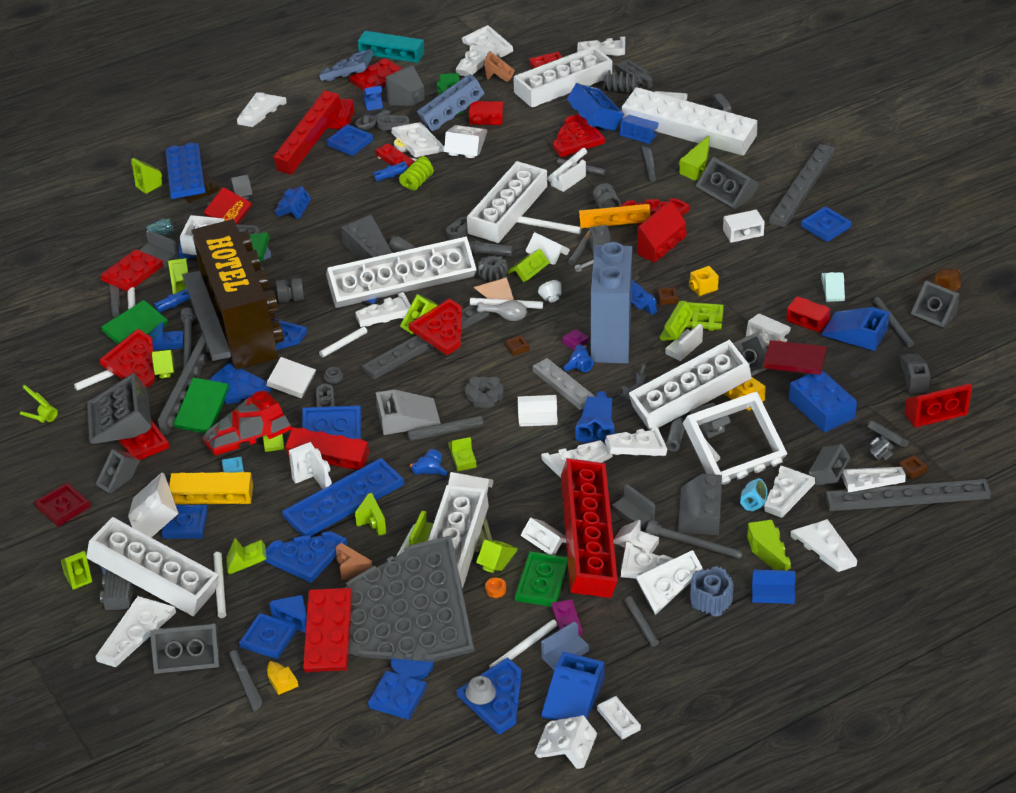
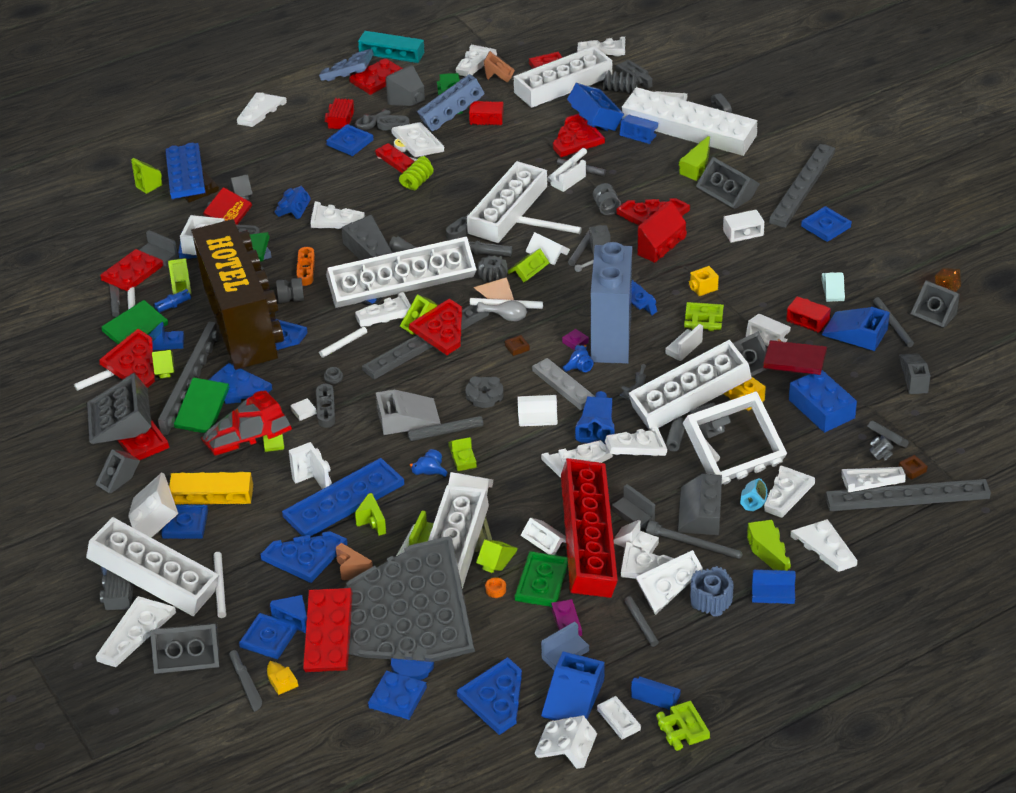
lime plant [20,385,58,423] -> none
dark red tile [34,482,91,527] -> none
lime slope [61,551,92,590] -> none
clear light blue cone [146,218,173,235] -> none
dark grey piece [181,308,195,370] -> none
dark grey tile [182,271,231,361] -> none
medium azure tile [222,457,244,473] -> none
lime slope [226,538,267,575] -> none
white tile [266,357,316,398] -> none
red brick [273,90,342,175] -> none
red brick [285,427,370,470] -> none
blue tile [302,405,361,439] -> none
blue slope [362,86,383,111] -> none
blue pin [373,161,408,182] -> none
white slope [444,125,487,158] -> none
white wing [462,25,513,58] -> none
light grey cone [466,676,496,705] -> none
white bar [489,619,558,668] -> none
white cone [538,280,562,303] -> none
light orange fence [579,204,650,228] -> none
dark grey piece [641,146,656,182] -> none
reddish brown tile [657,287,678,305] -> none
lime panel [659,301,693,340] -> none
dark grey brick [809,443,850,486] -> none
red slope [905,383,972,428] -> none
none -> white tile [290,398,317,421]
none -> orange beam [297,247,315,286]
none -> white wing [311,201,365,229]
none -> blue panel [631,676,681,710]
none -> lime plate [656,701,710,751]

